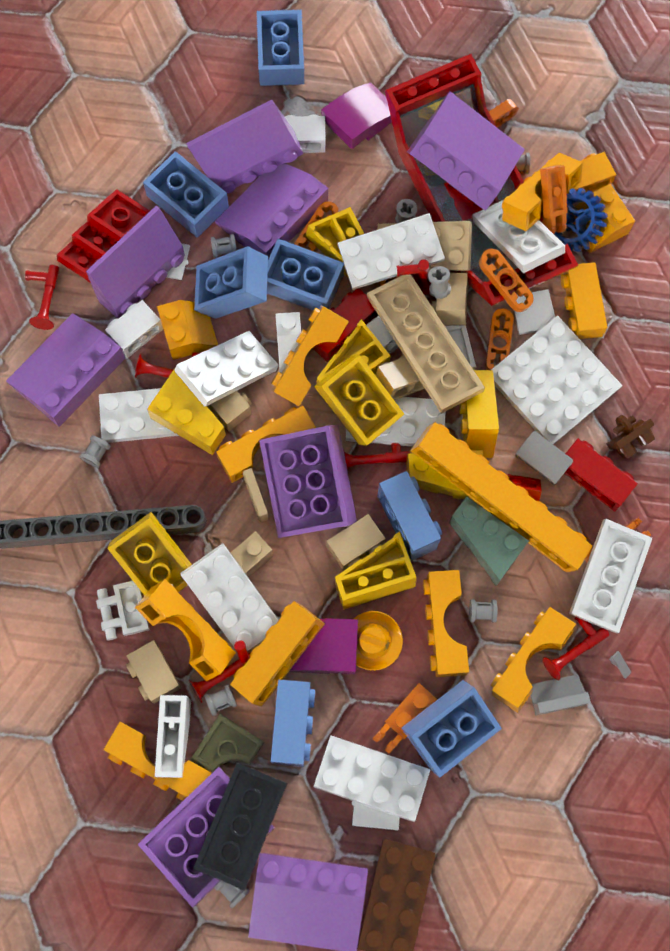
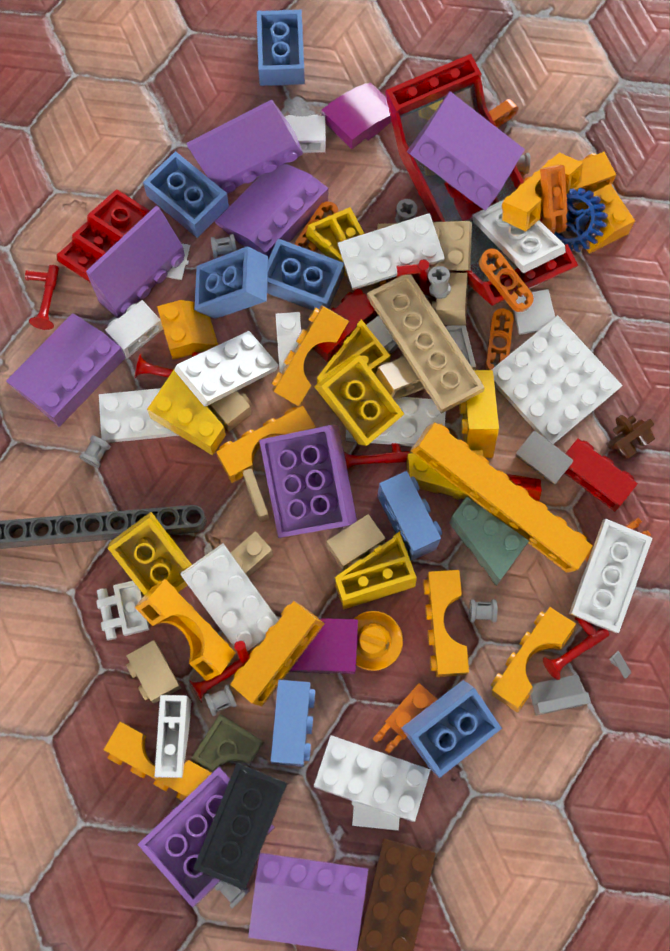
light orange brick [561,262,608,339] -> none

